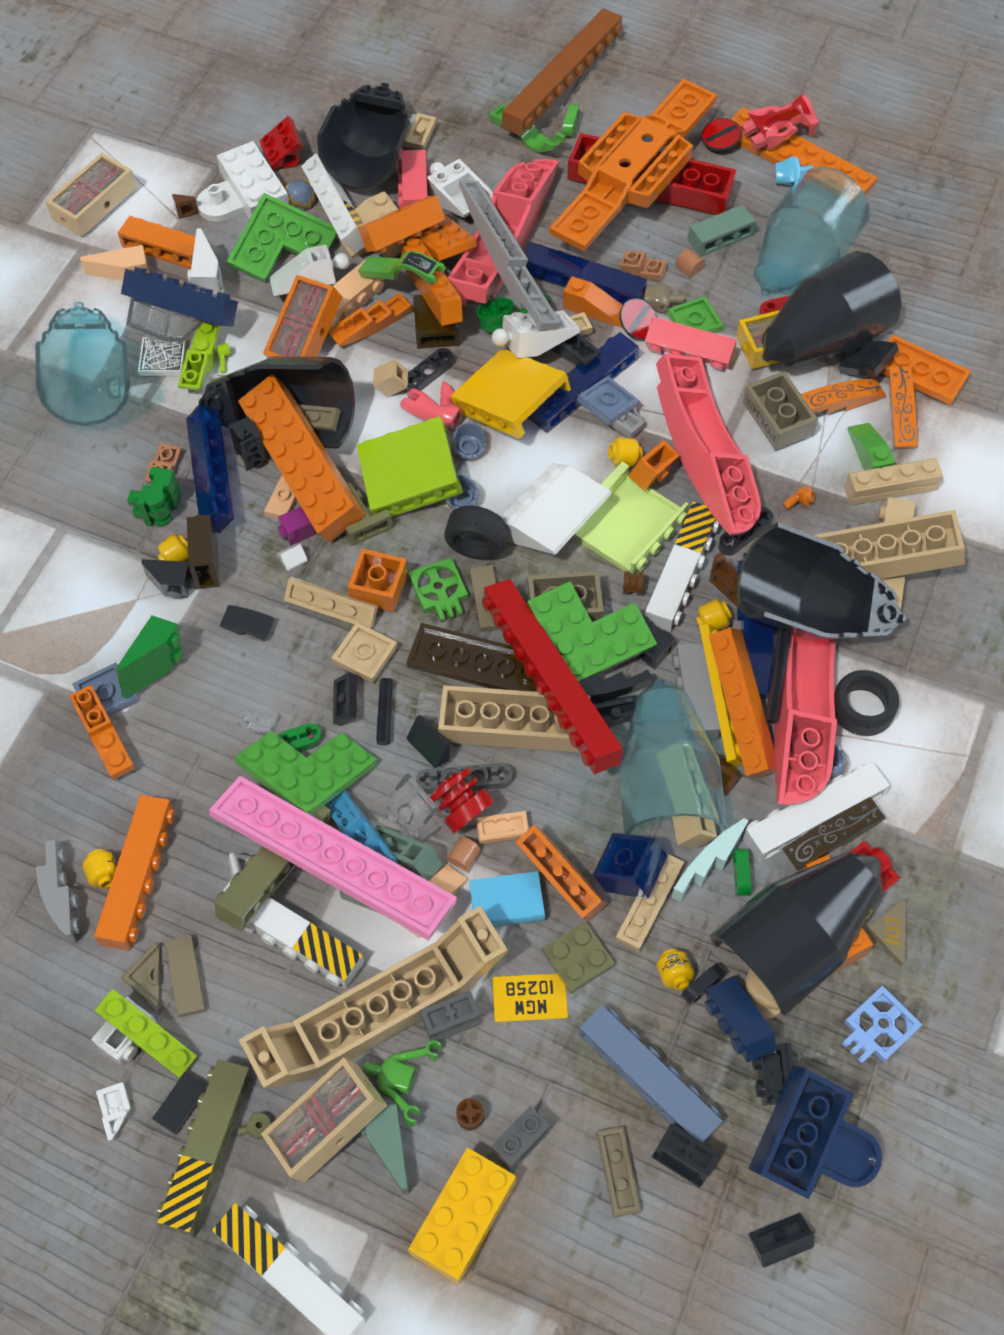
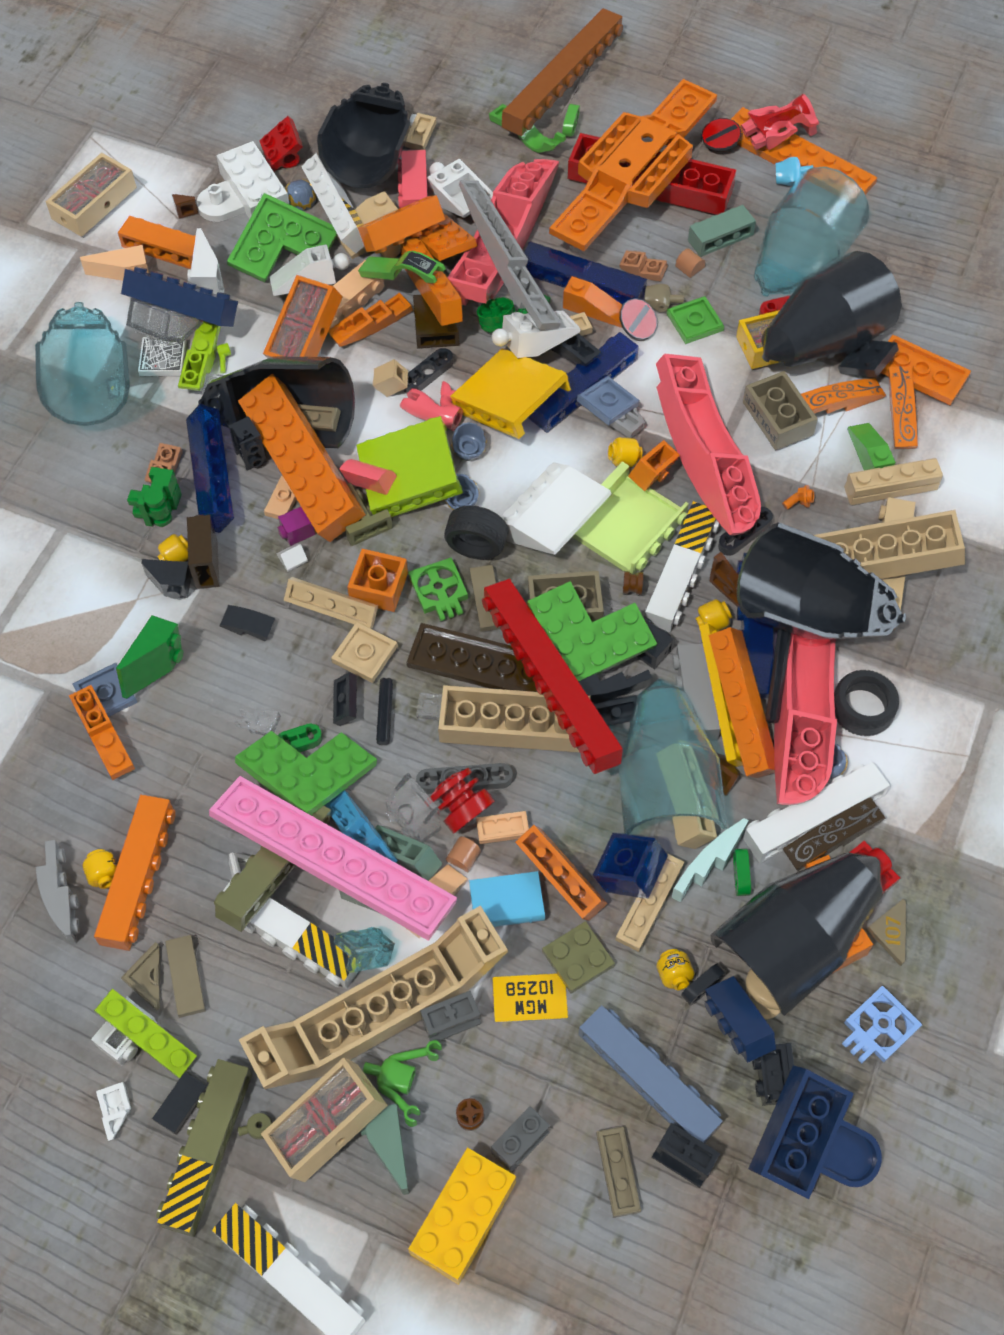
black slope [407,715,450,768] -> none
coral brick [645,317,736,370] -> none
black slope [748,1213,814,1268] -> none
none -> clear light blue bracket [333,927,395,973]
none -> coral brick [339,459,397,495]

